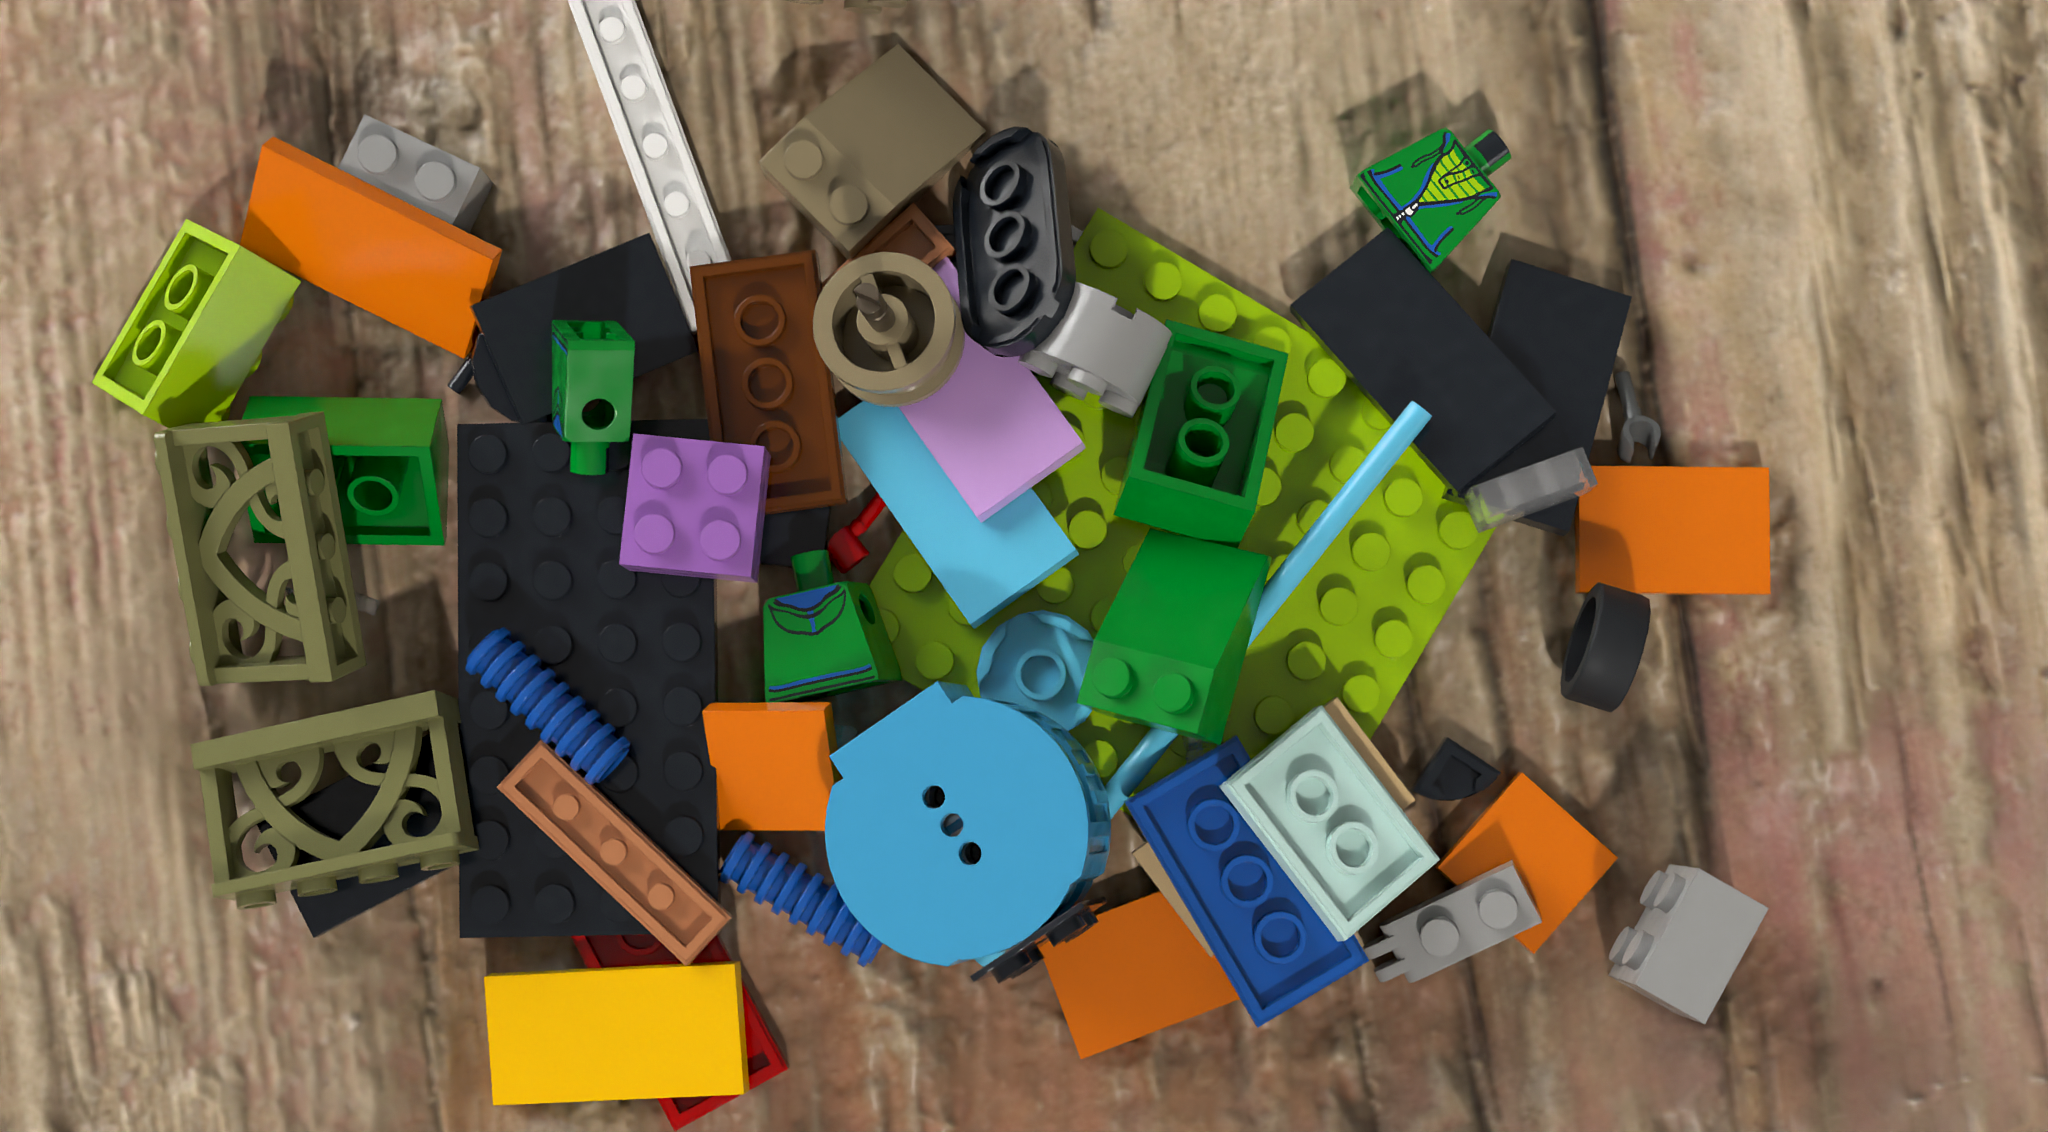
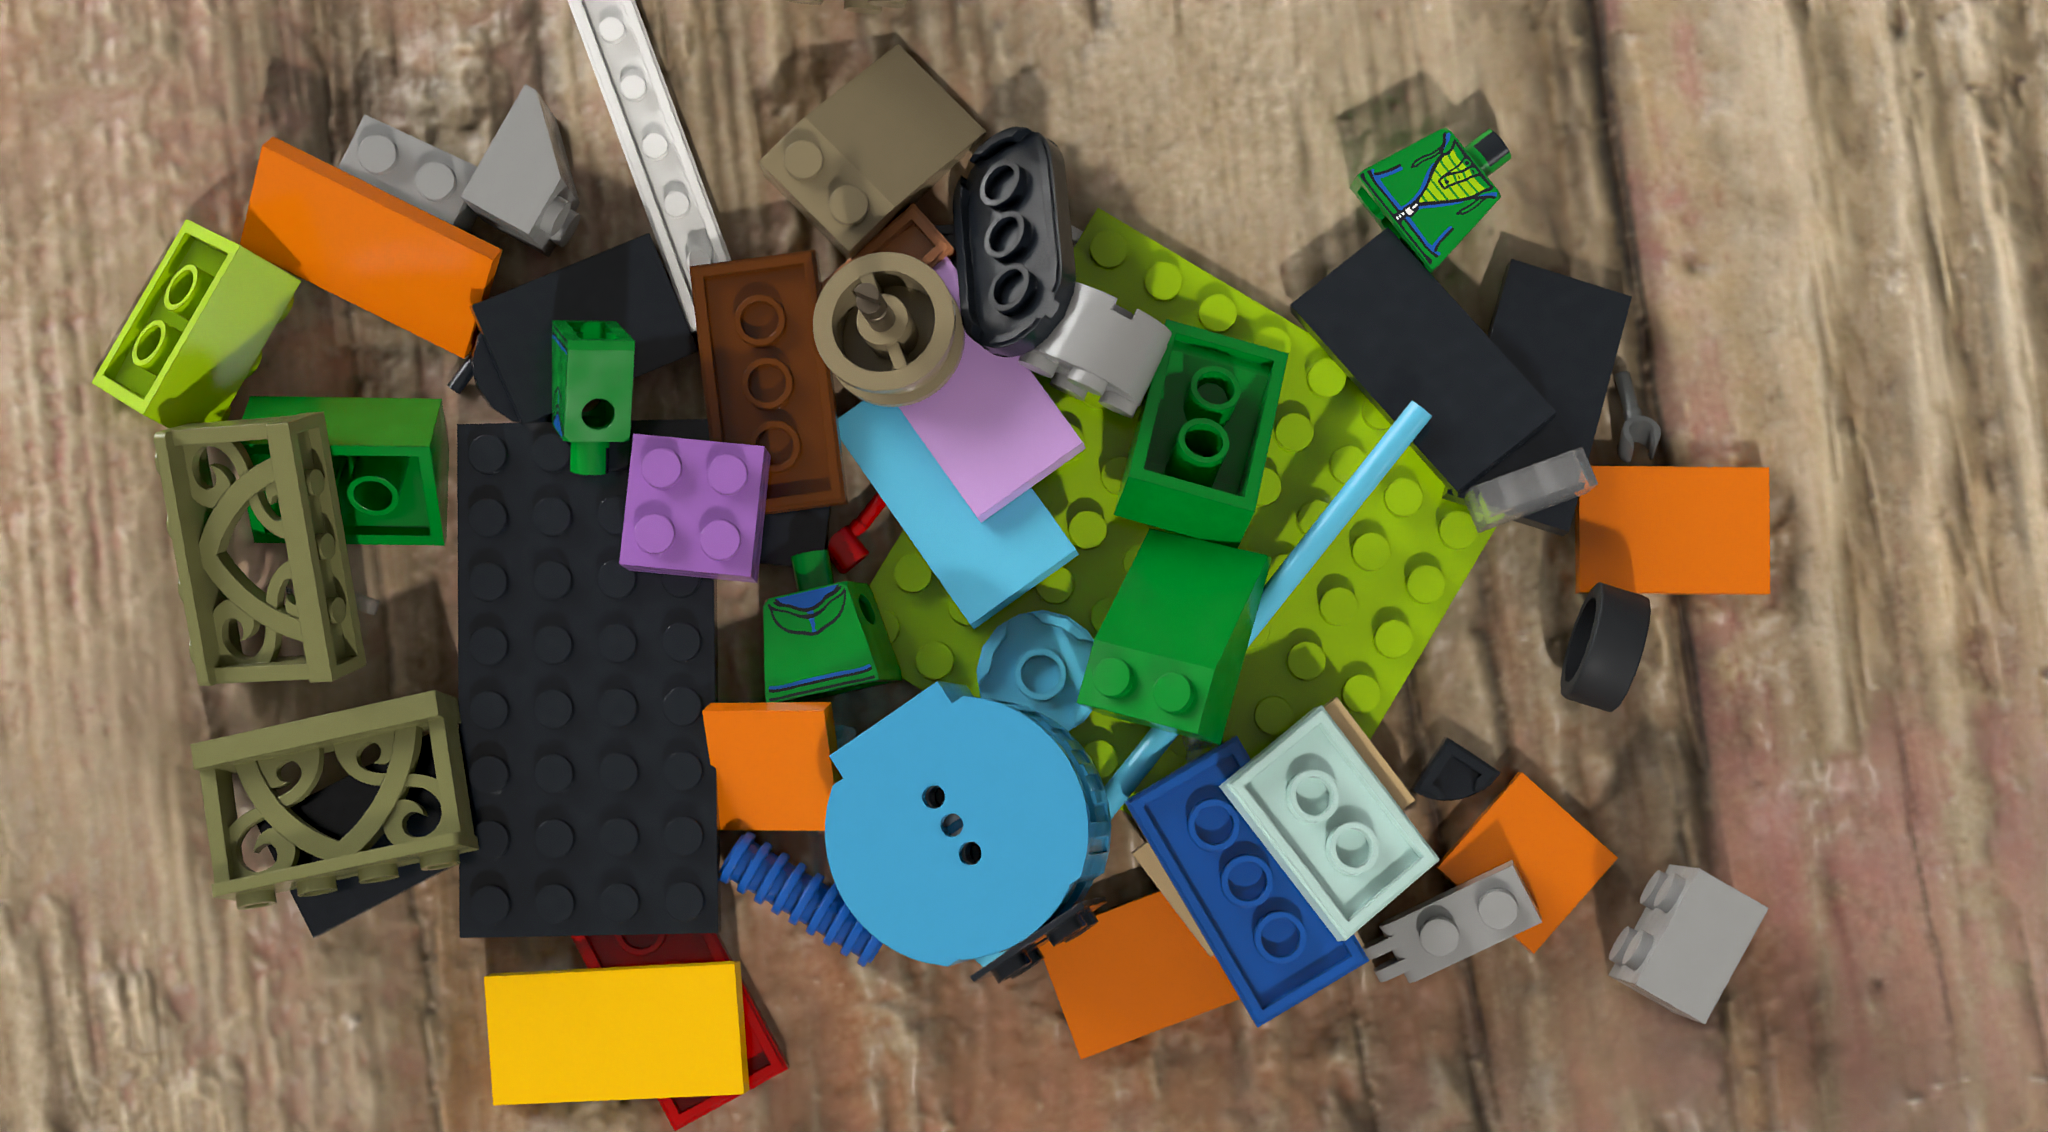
blue piece [465,627,631,785] -> none
nougat tile [497,740,733,966] -> none
none -> light grey slope [460,84,580,257]

